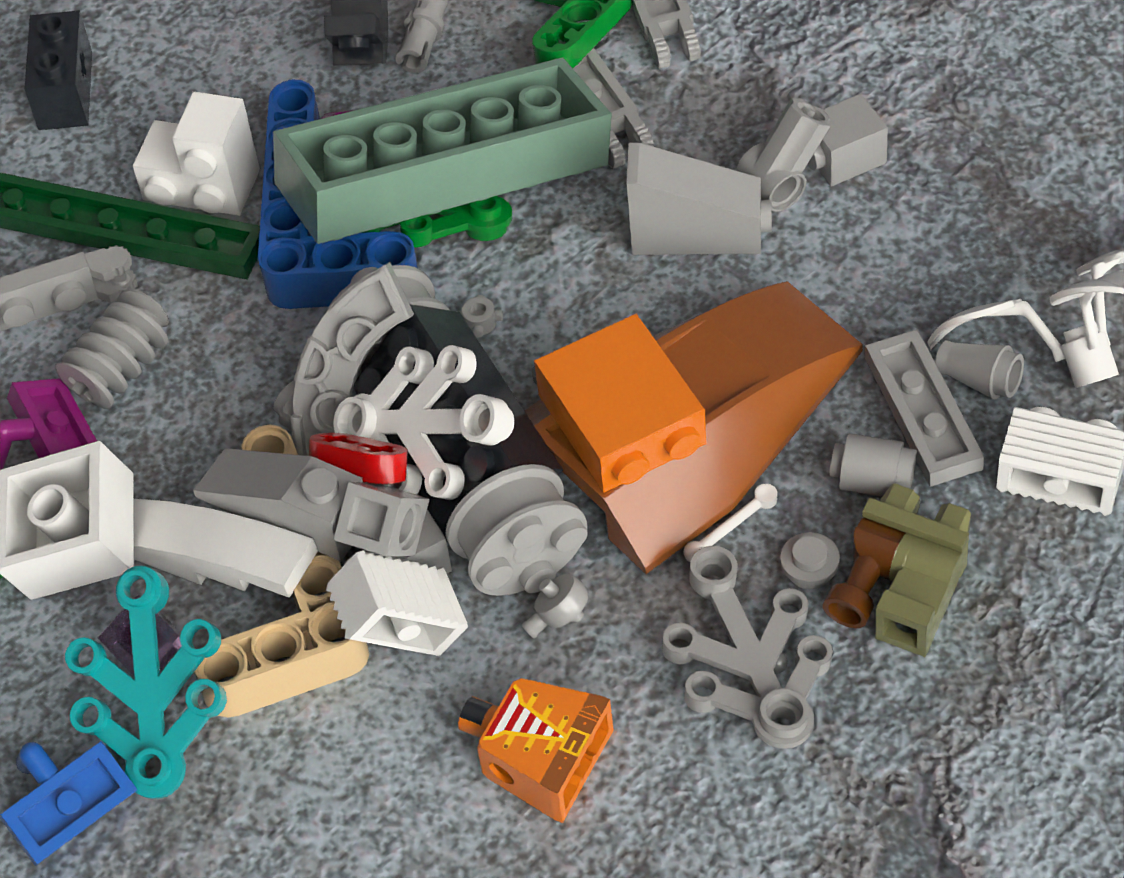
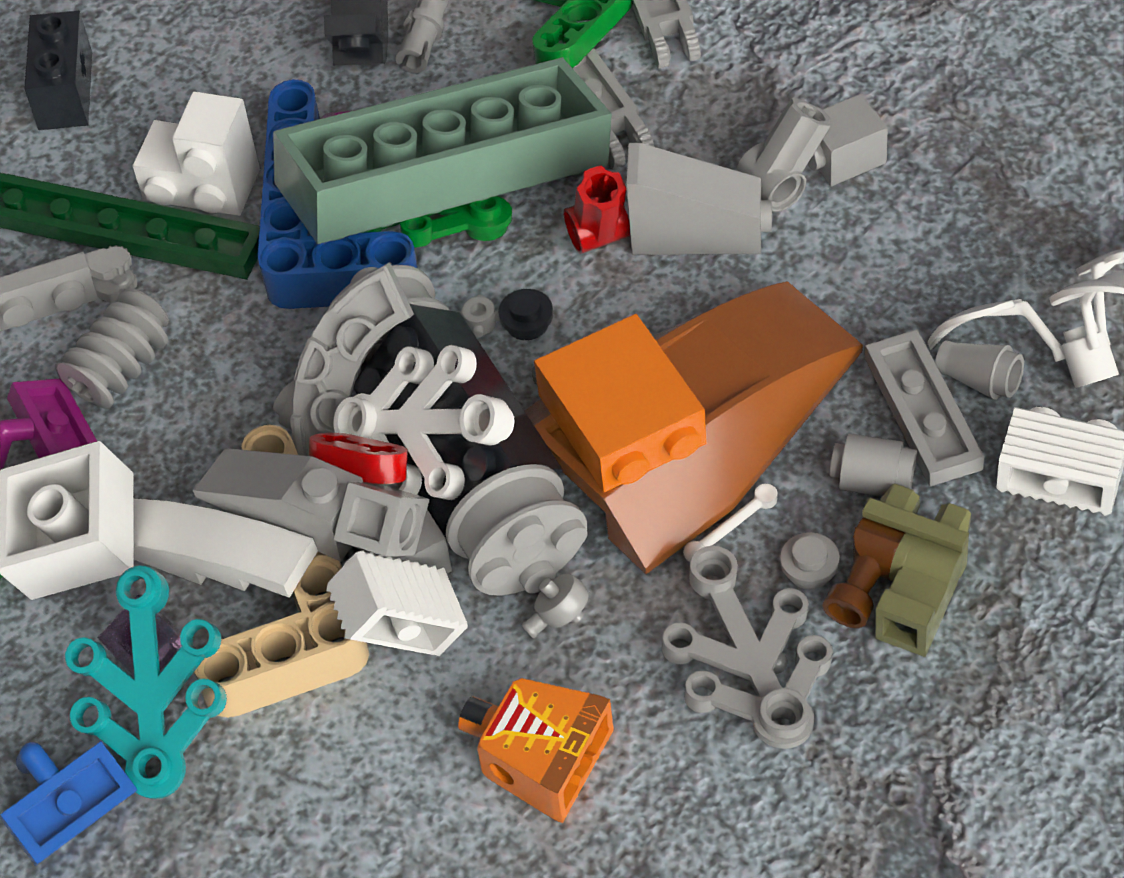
none -> black plate [498,289,553,340]
none -> red piece [563,165,631,254]

